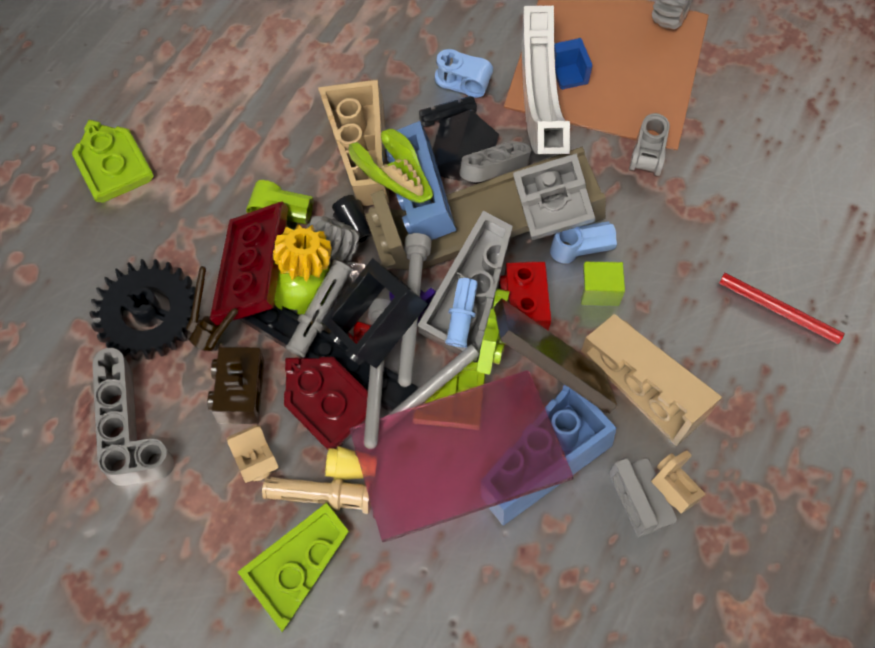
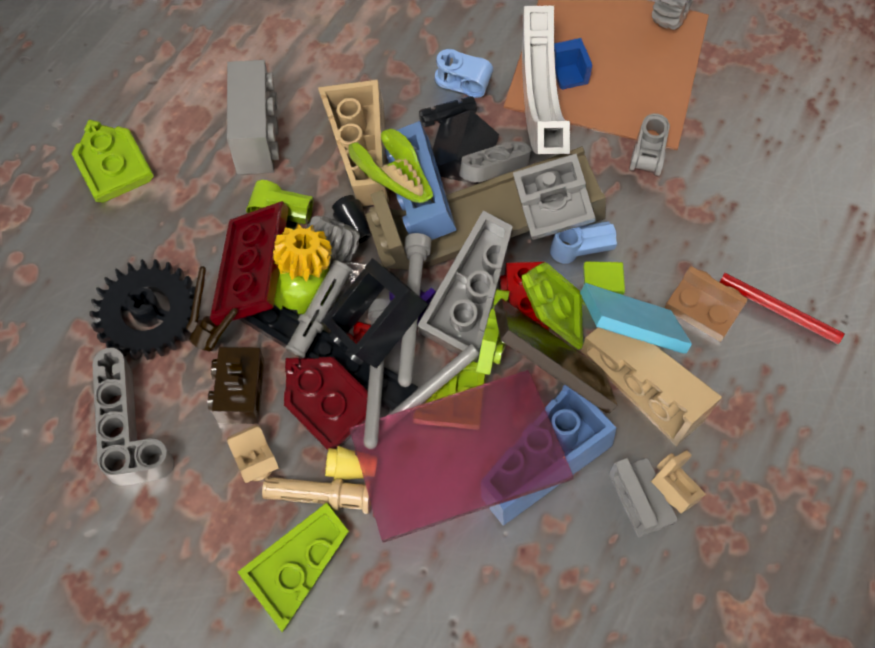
light blue axle [445,278,478,348] -> none
none -> light grey brick [227,60,279,175]
none -> lime tile [522,262,583,350]
none -> medium azure tile [580,283,692,354]
none -> medium nougat bracket [664,266,748,342]

